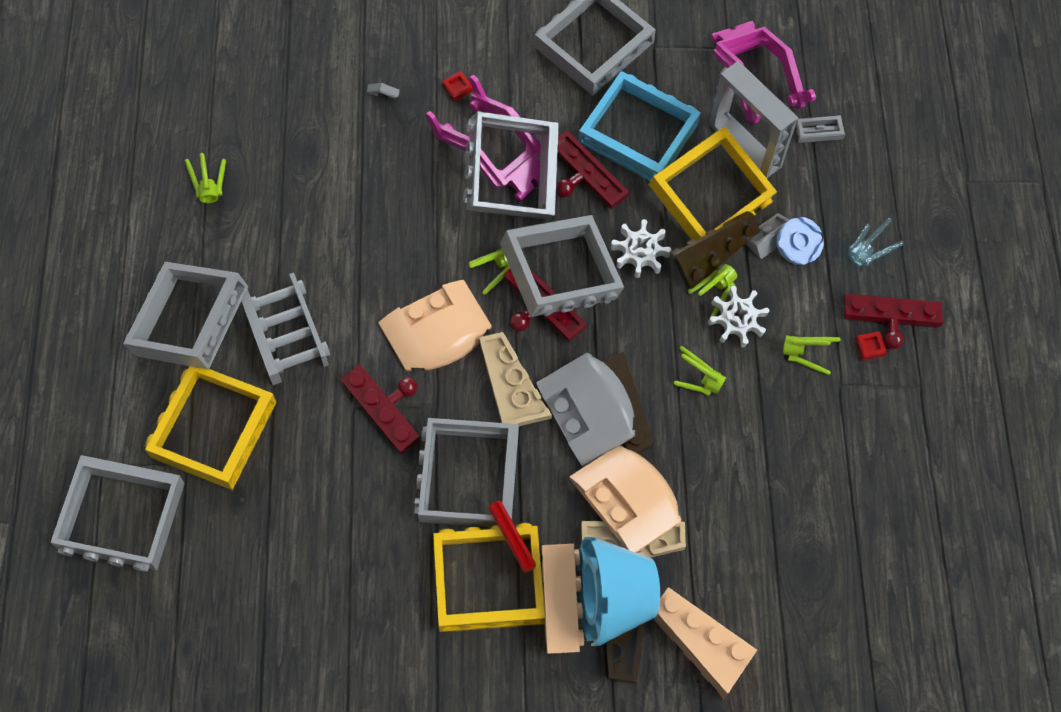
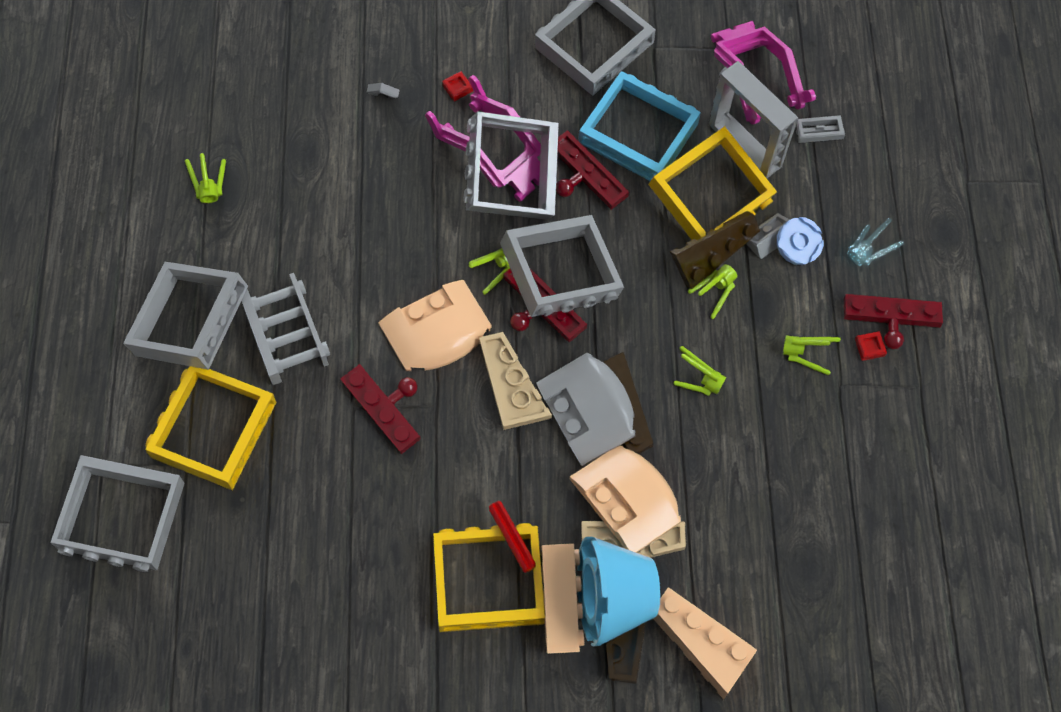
light grey window [414,418,519,527] -> none
white gear [611,220,671,278] -> none
white gear [708,286,769,347] -> none

